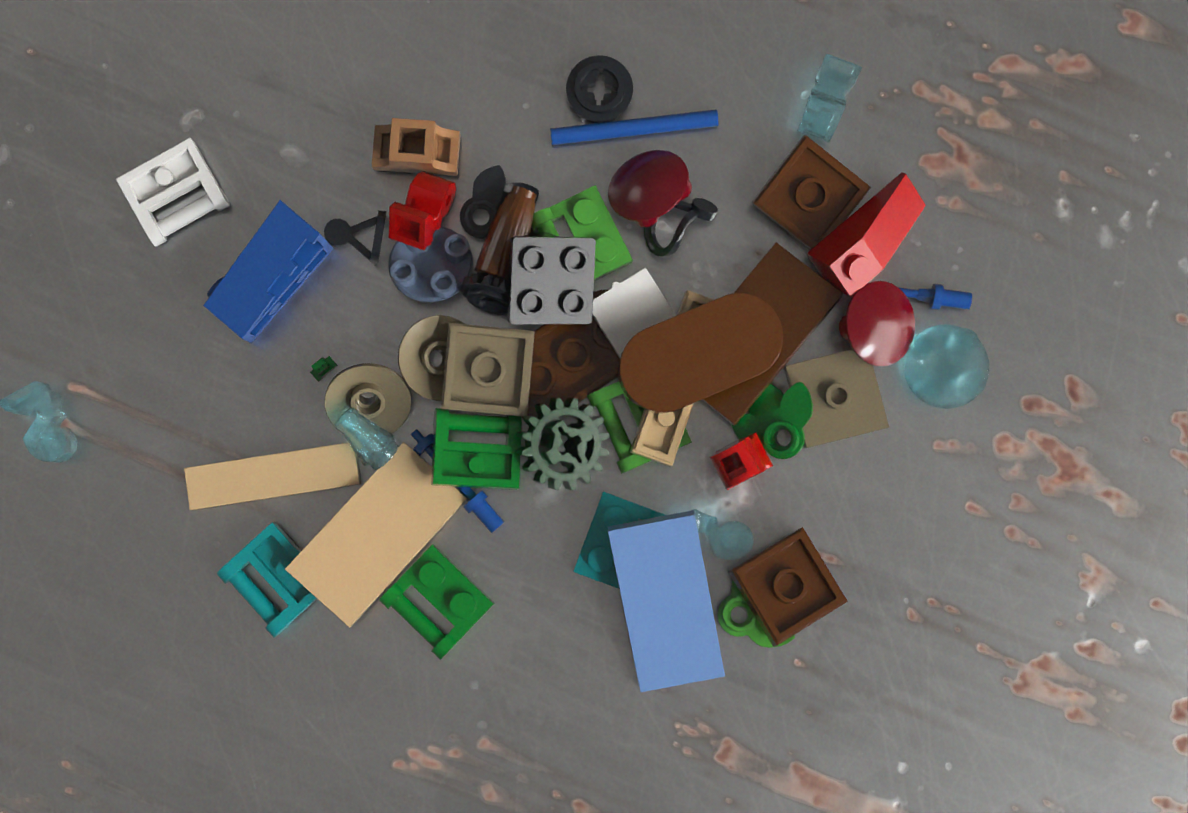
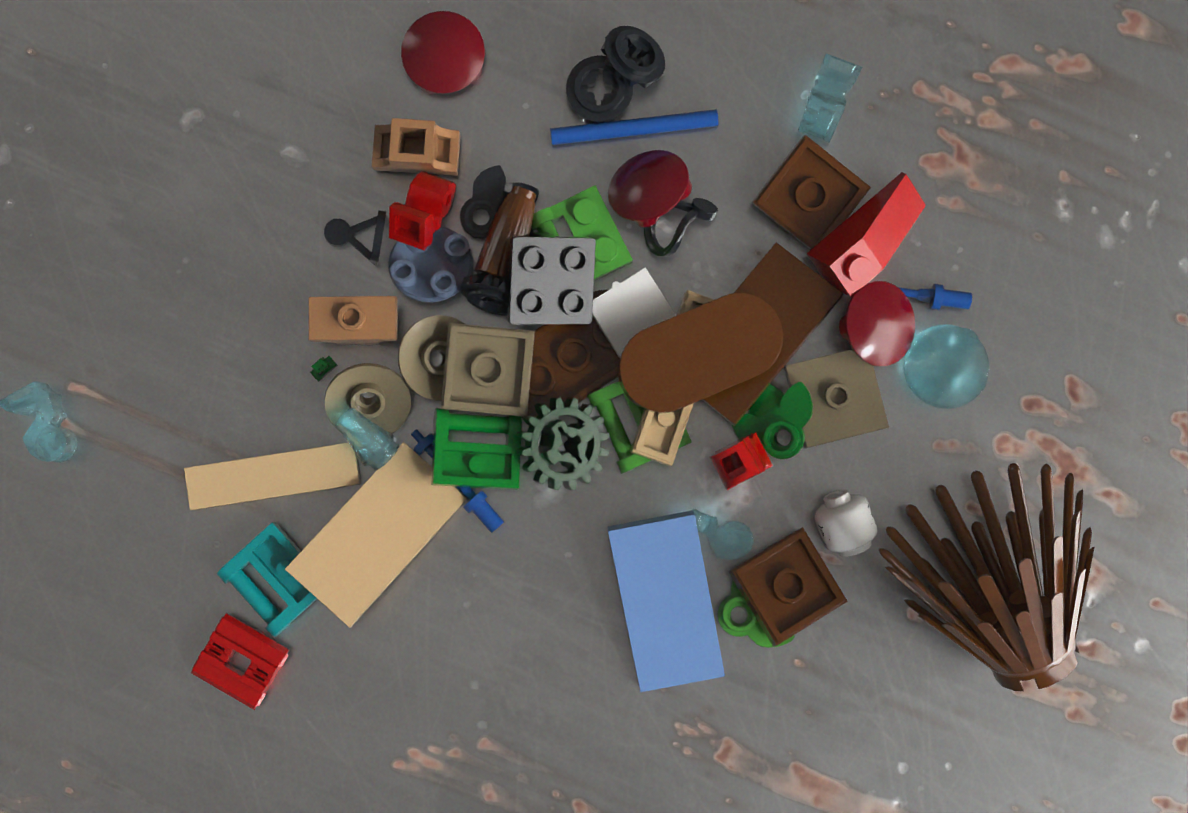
white plate [116,138,230,247] -> none
blue wedge [203,200,334,343] -> none
green plate [379,544,494,660] -> none
teal plate [573,492,665,589] -> none
none -> red piece [191,613,290,710]
none -> medium nougat brick [309,296,398,345]
none -> dark red dish [401,11,485,94]
none -> black gear [601,26,665,88]
none -> white head [815,489,877,557]
none -> reddish brown plant [879,463,1095,691]

